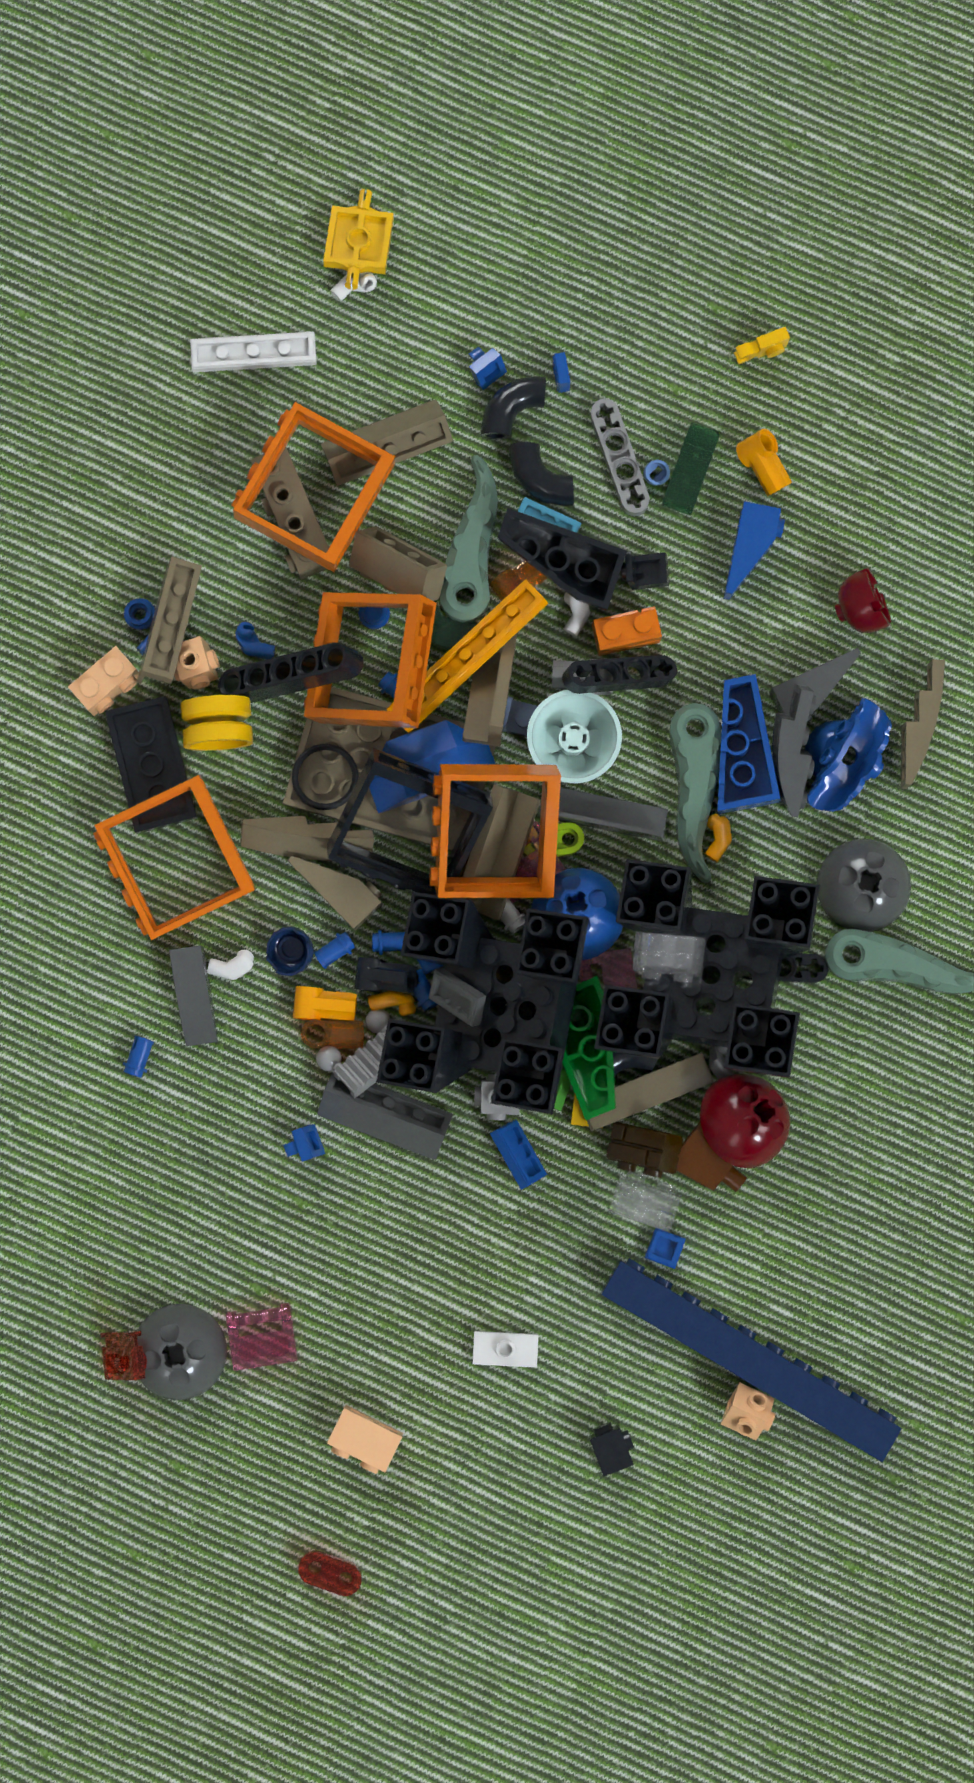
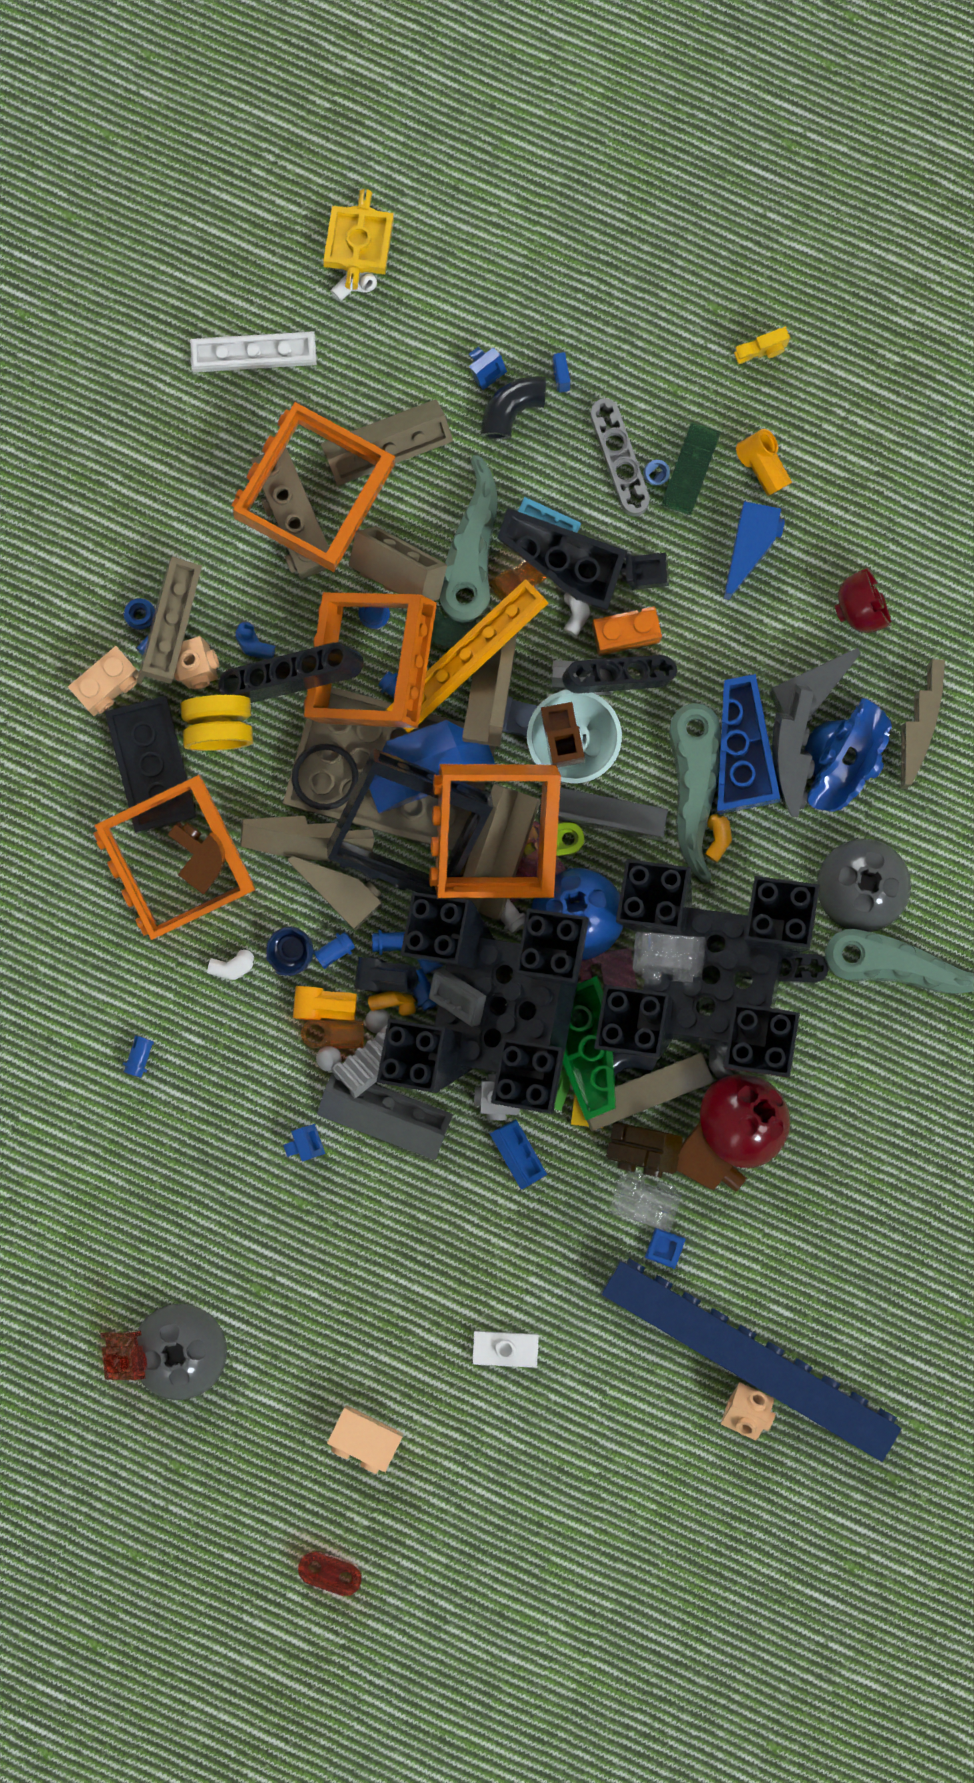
dark grey slope [169,945,218,1046] -> none
clear pink plate [226,1302,298,1371] -> none
black cylinder [509,442,574,506] -> none
black brick [589,1422,634,1477] -> none
none -> reddish brown brick [168,822,225,895]
none -> reddish brown brick [541,702,585,767]

